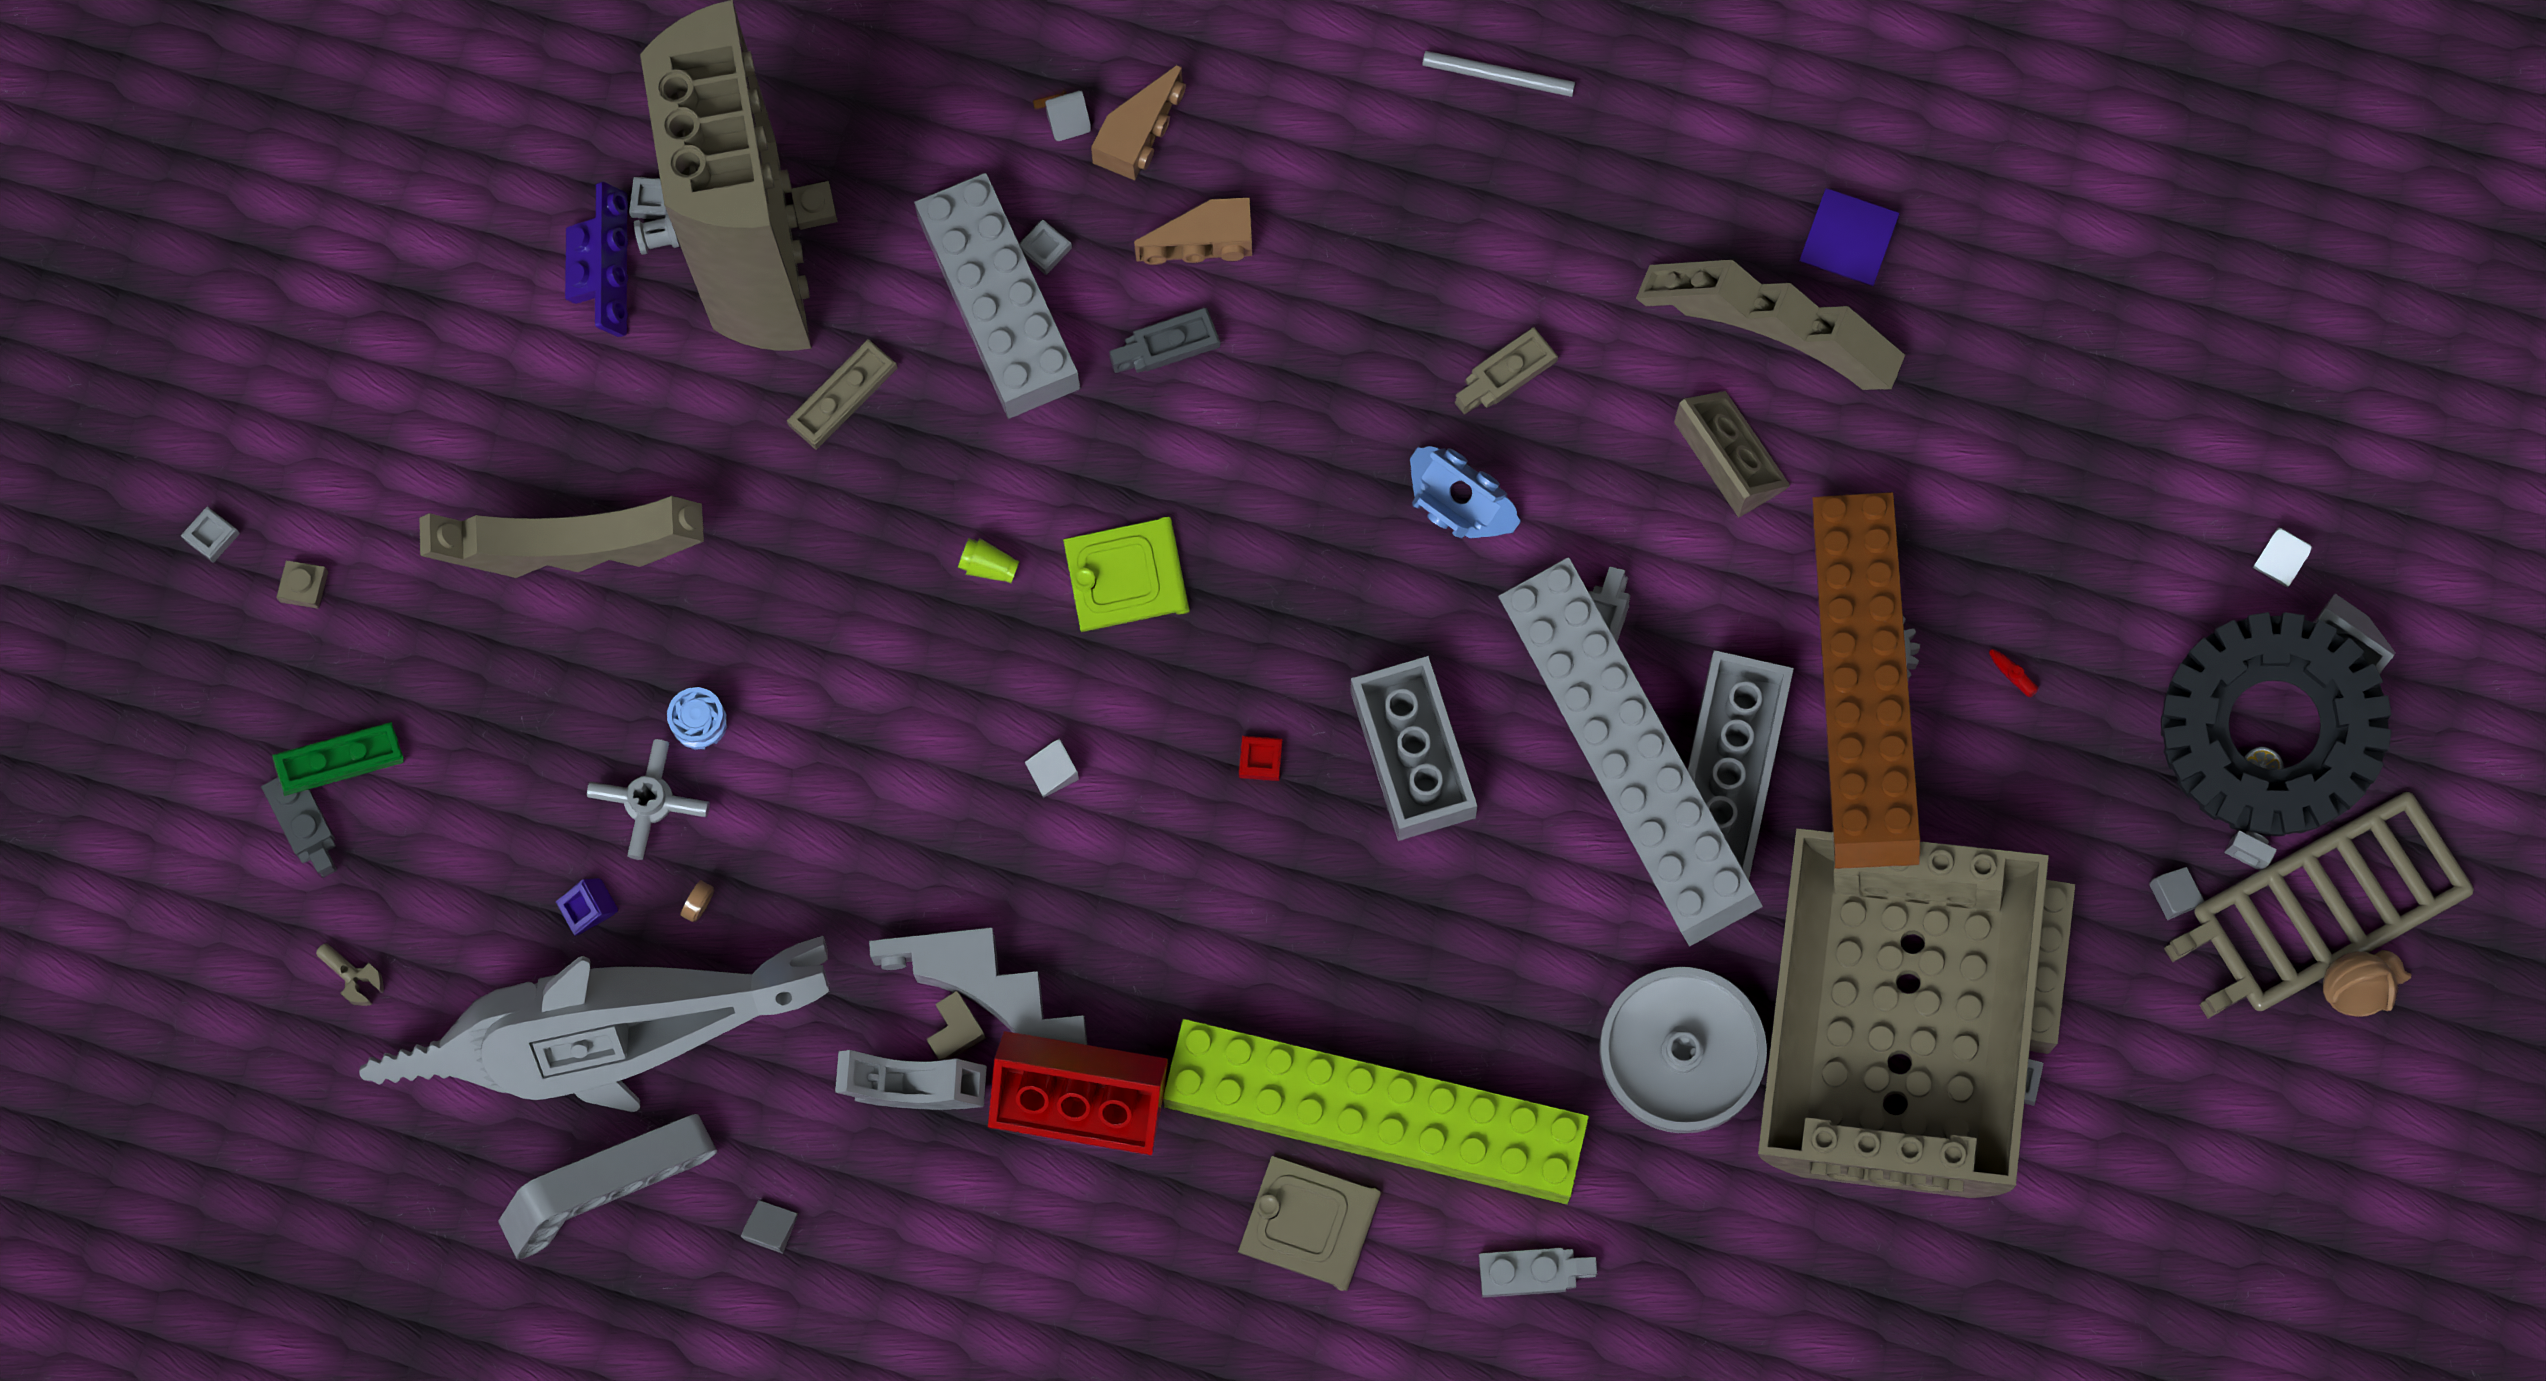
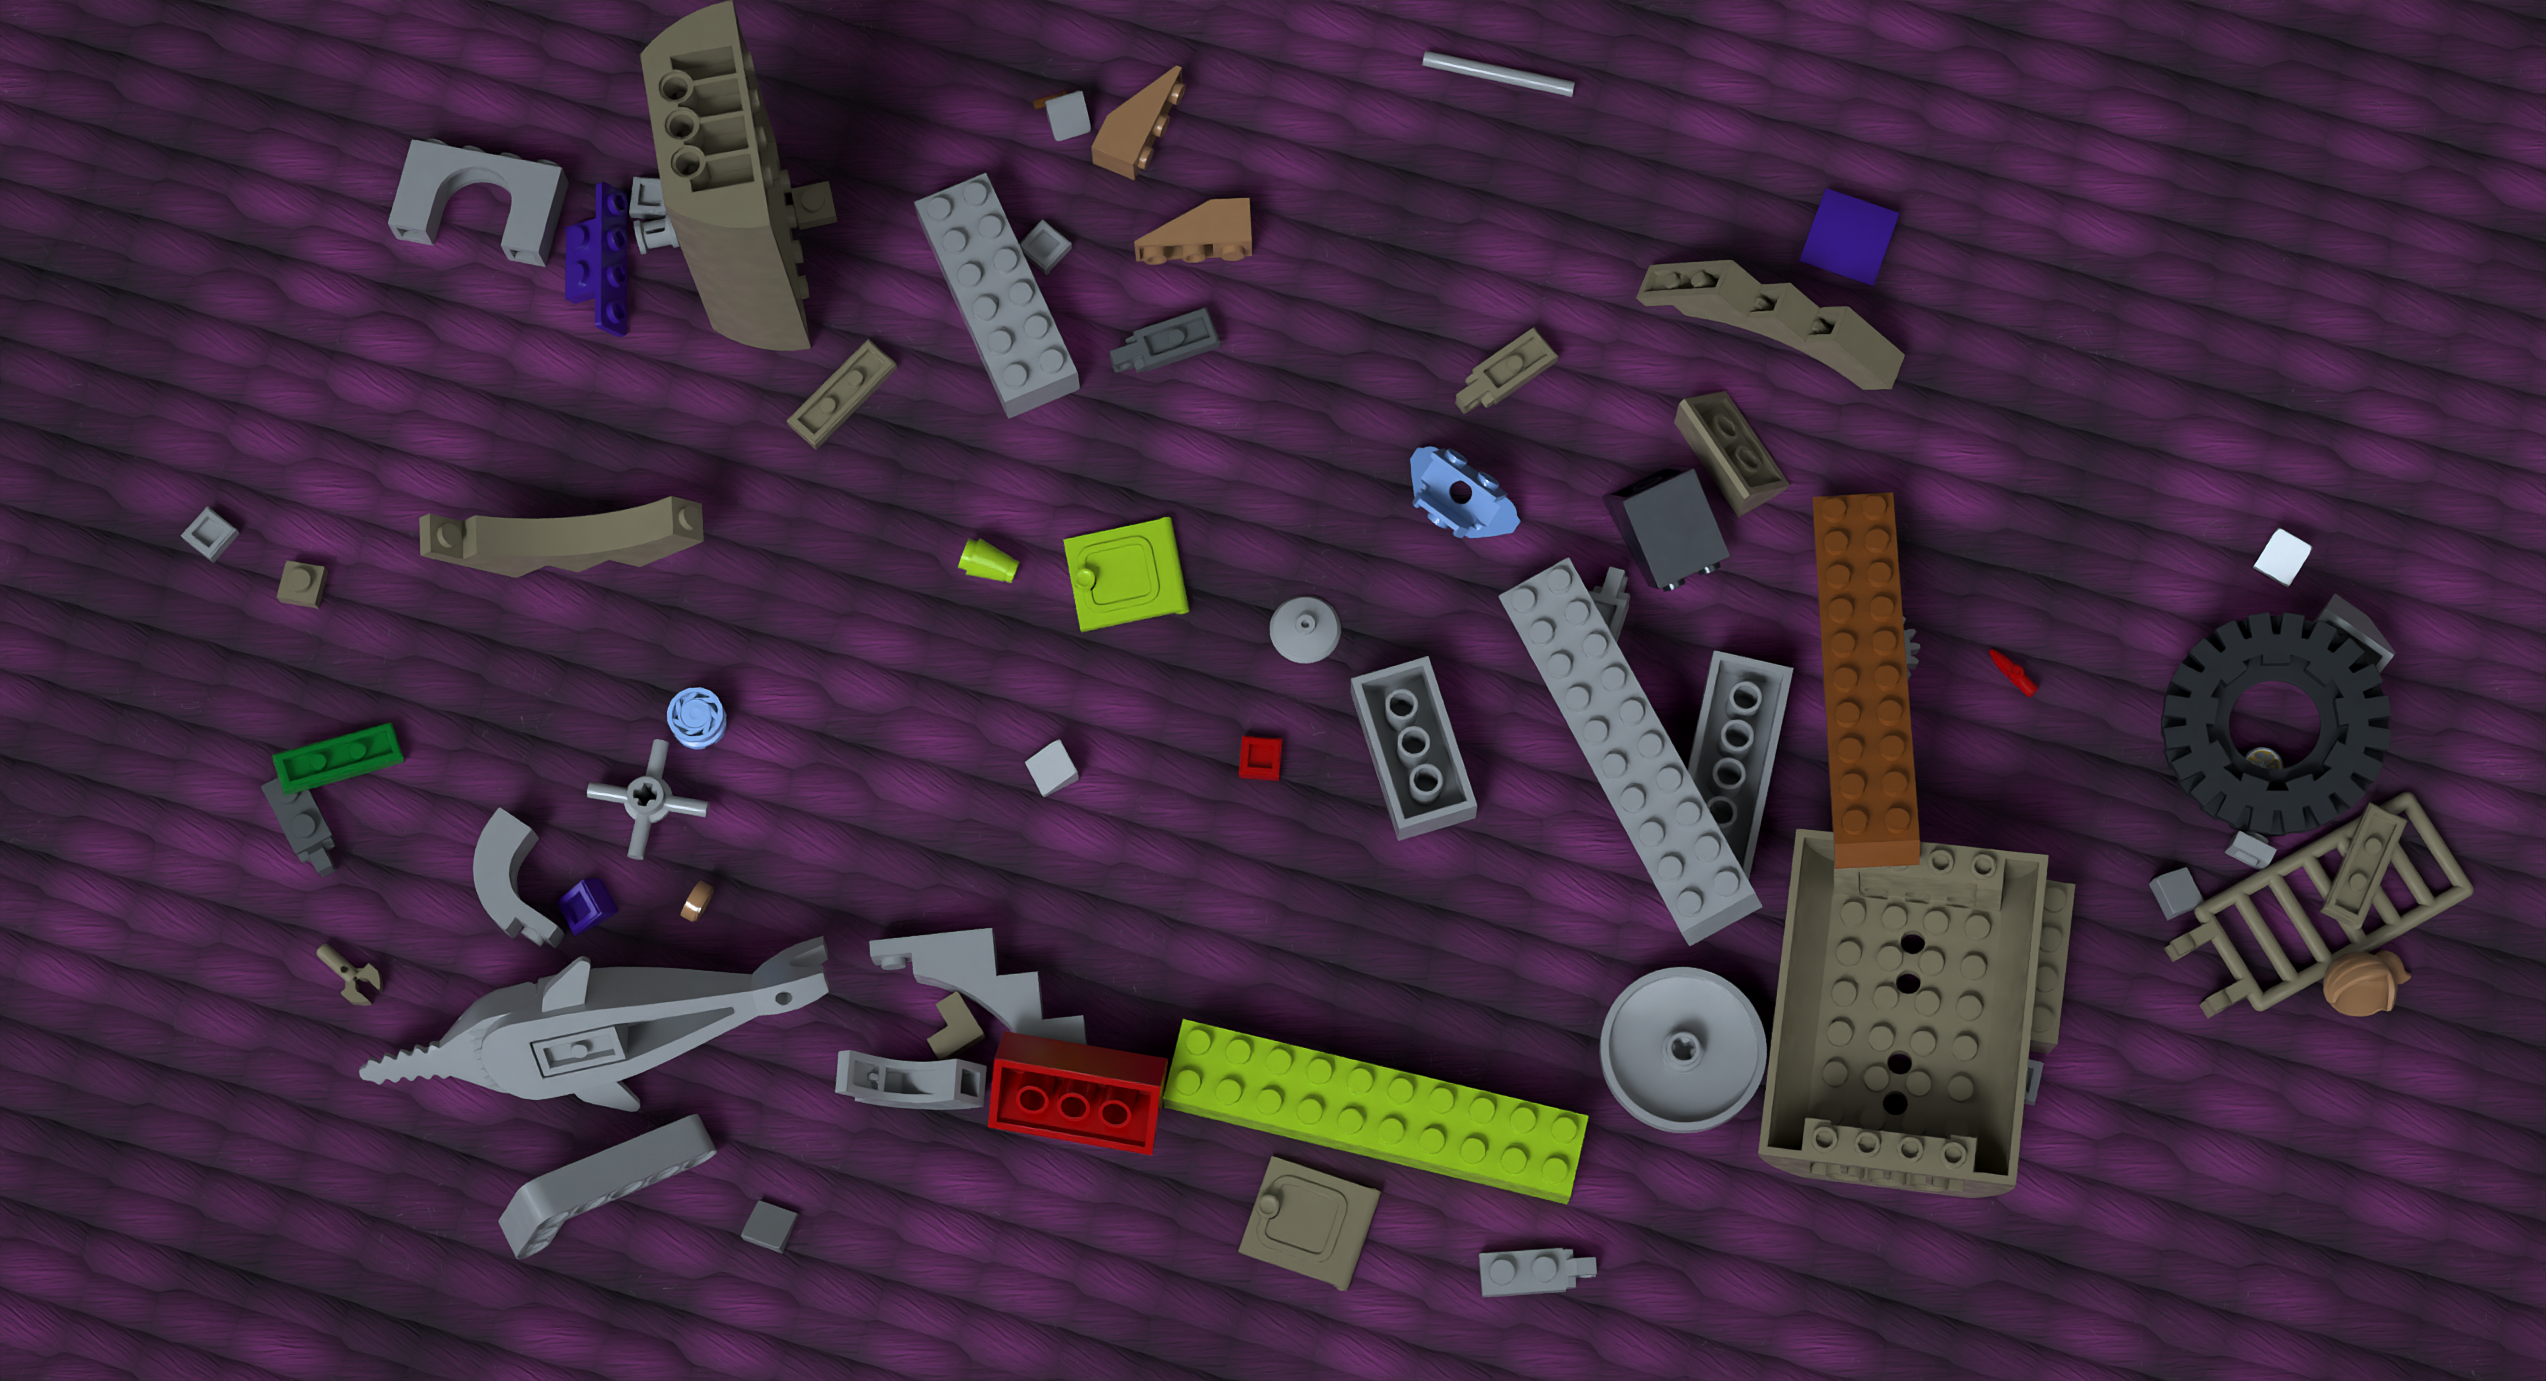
none -> light grey arch [388,139,569,267]
none -> light grey arch [473,807,565,948]
none -> light grey piece [1270,595,1341,664]
none -> black slope [1602,465,1730,592]
none -> dark tan tile [2320,803,2407,930]

